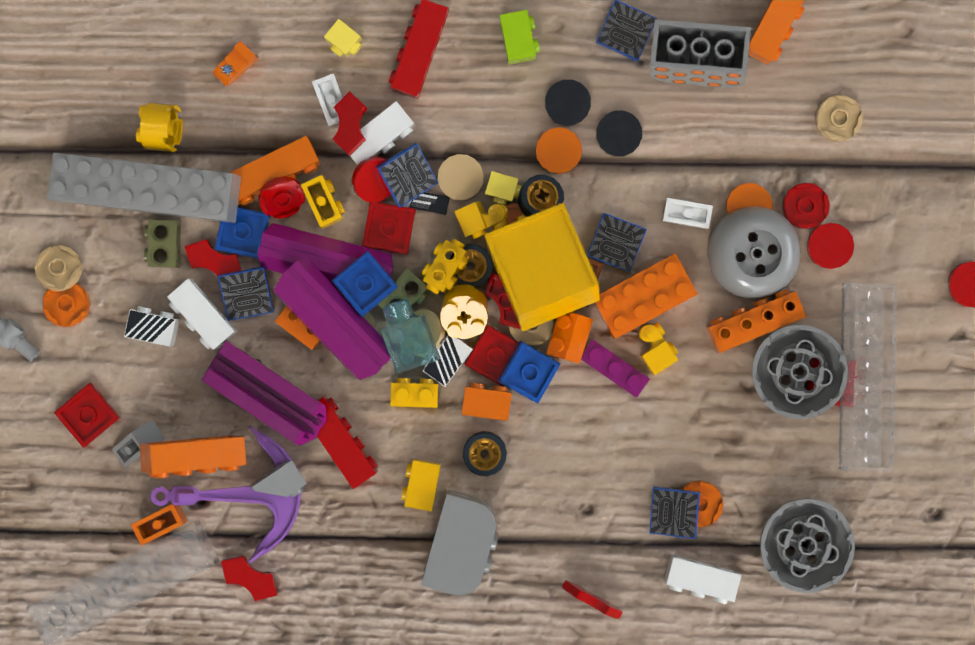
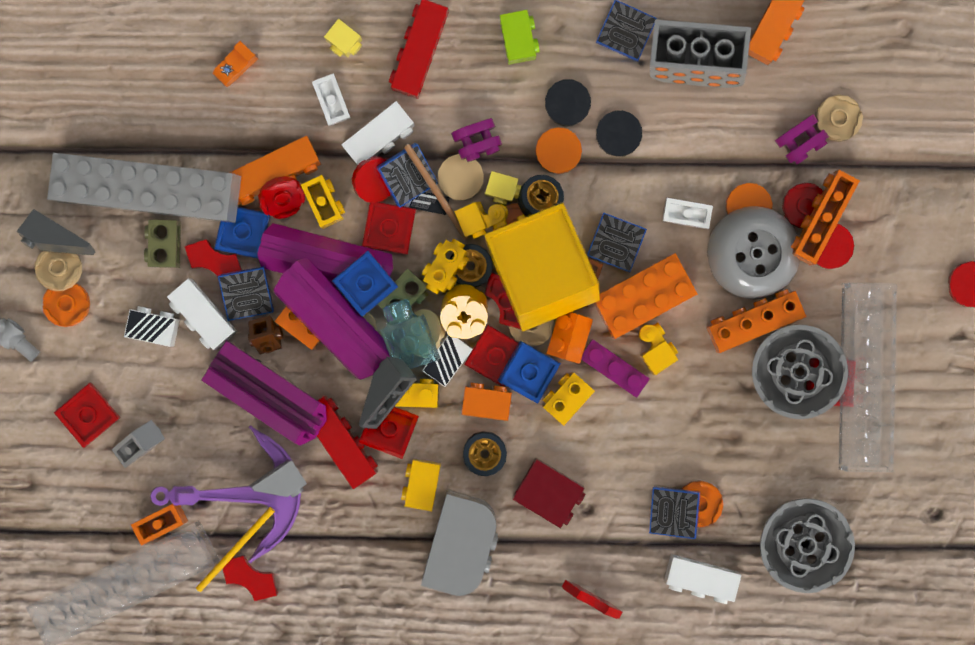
yellow brick [136,103,183,152] -> none
orange brick [139,435,246,478] -> none
red tile [332,91,367,156] -> none
none -> dark grey slope [17,209,96,255]
none -> yellow axle [196,507,275,592]
none -> reddish brown brick [248,315,284,355]
none -> dark grey slope [359,357,417,429]
none -> red tile [359,407,419,459]
none -> medium nougat axle [404,144,470,240]
none -> magenta brick [451,118,502,162]
none -> dark red brick [512,458,586,529]
none -> yellow brick [542,372,595,426]
none -> magenta brick [774,114,829,164]
none -> orange brick [791,170,860,265]

